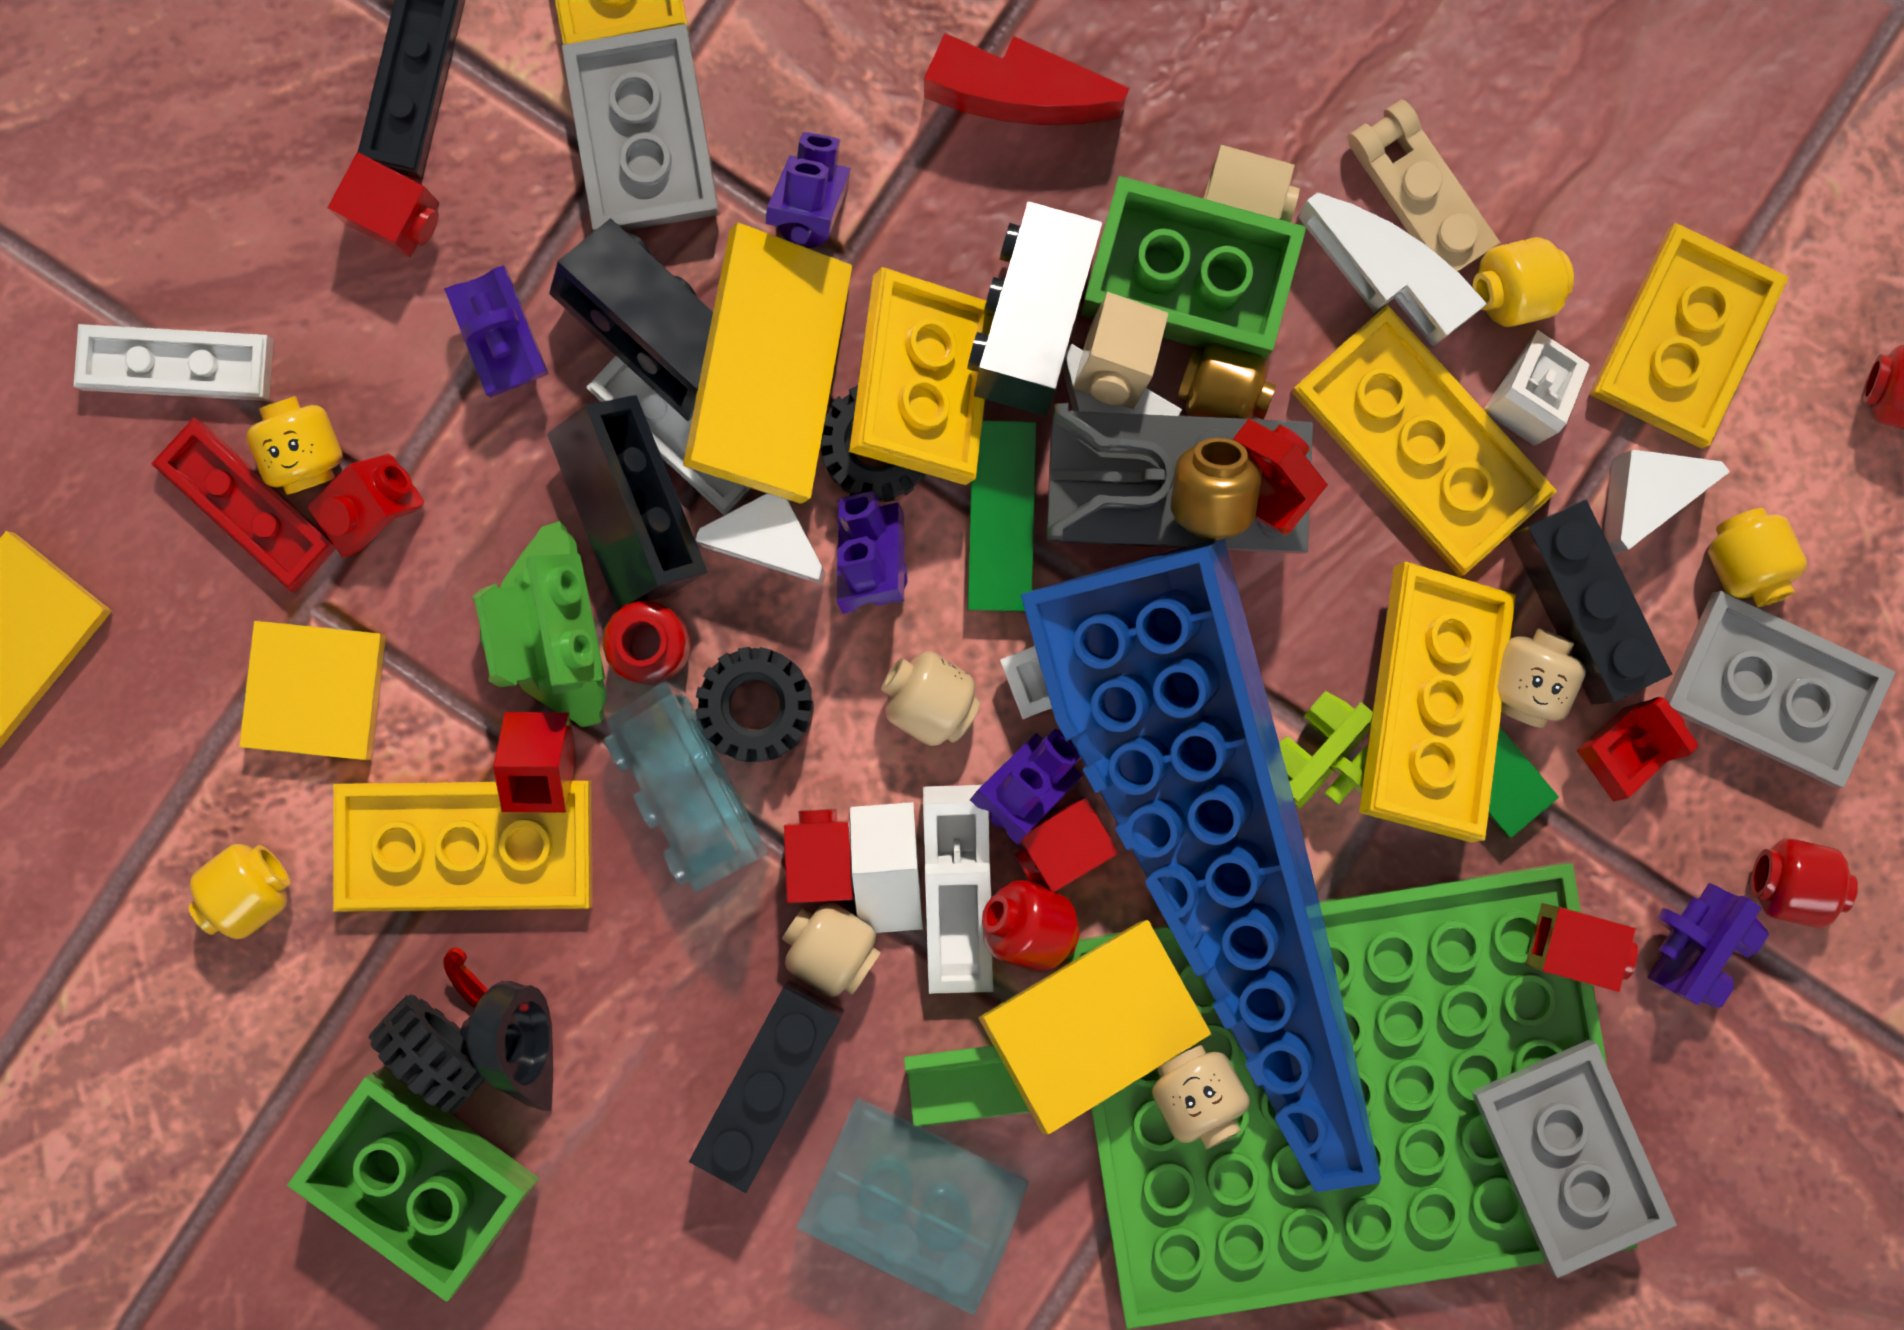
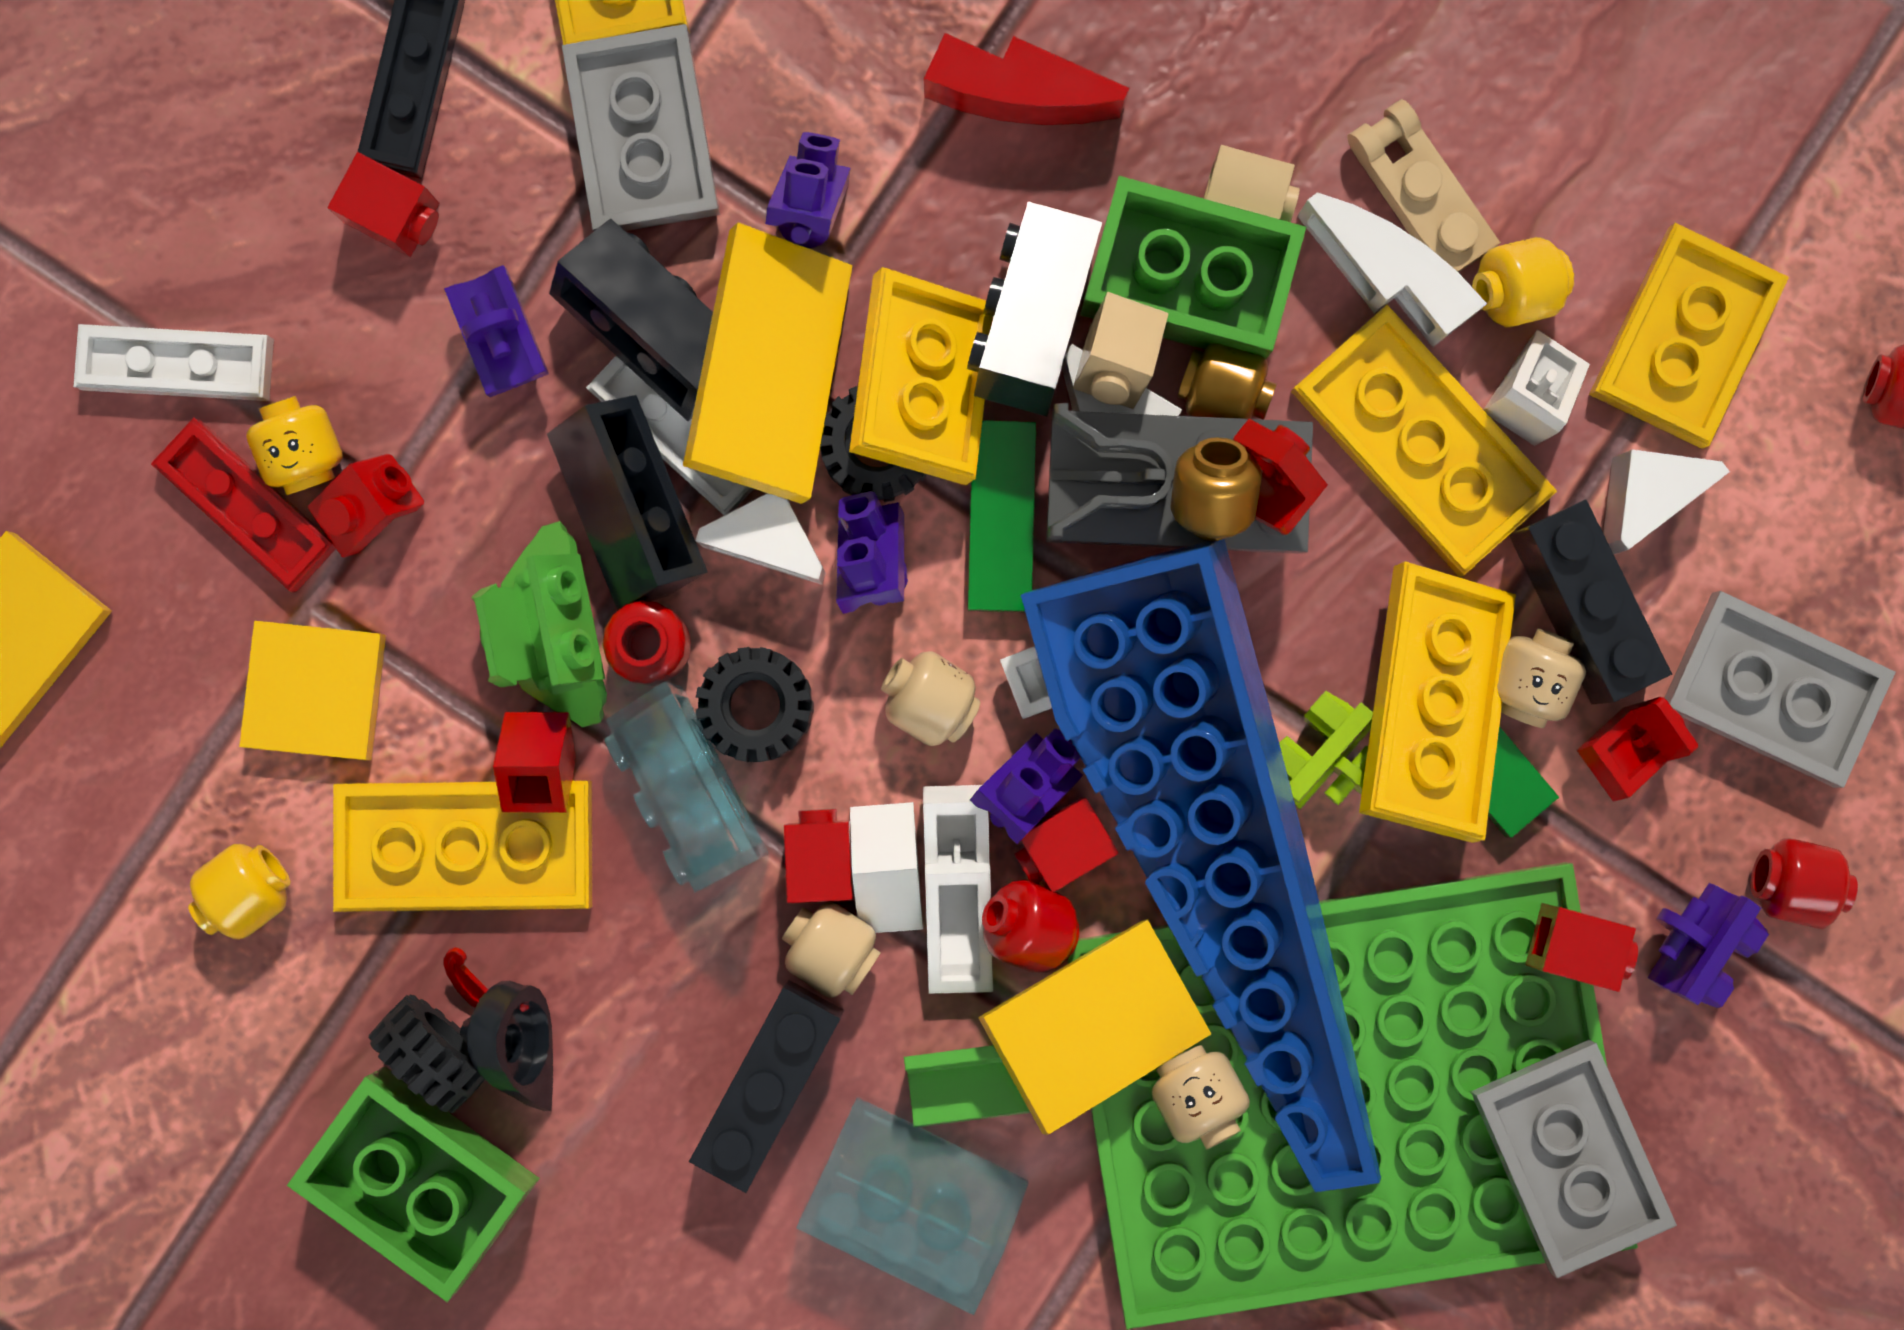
yellow head [1708,508,1807,608] -> none

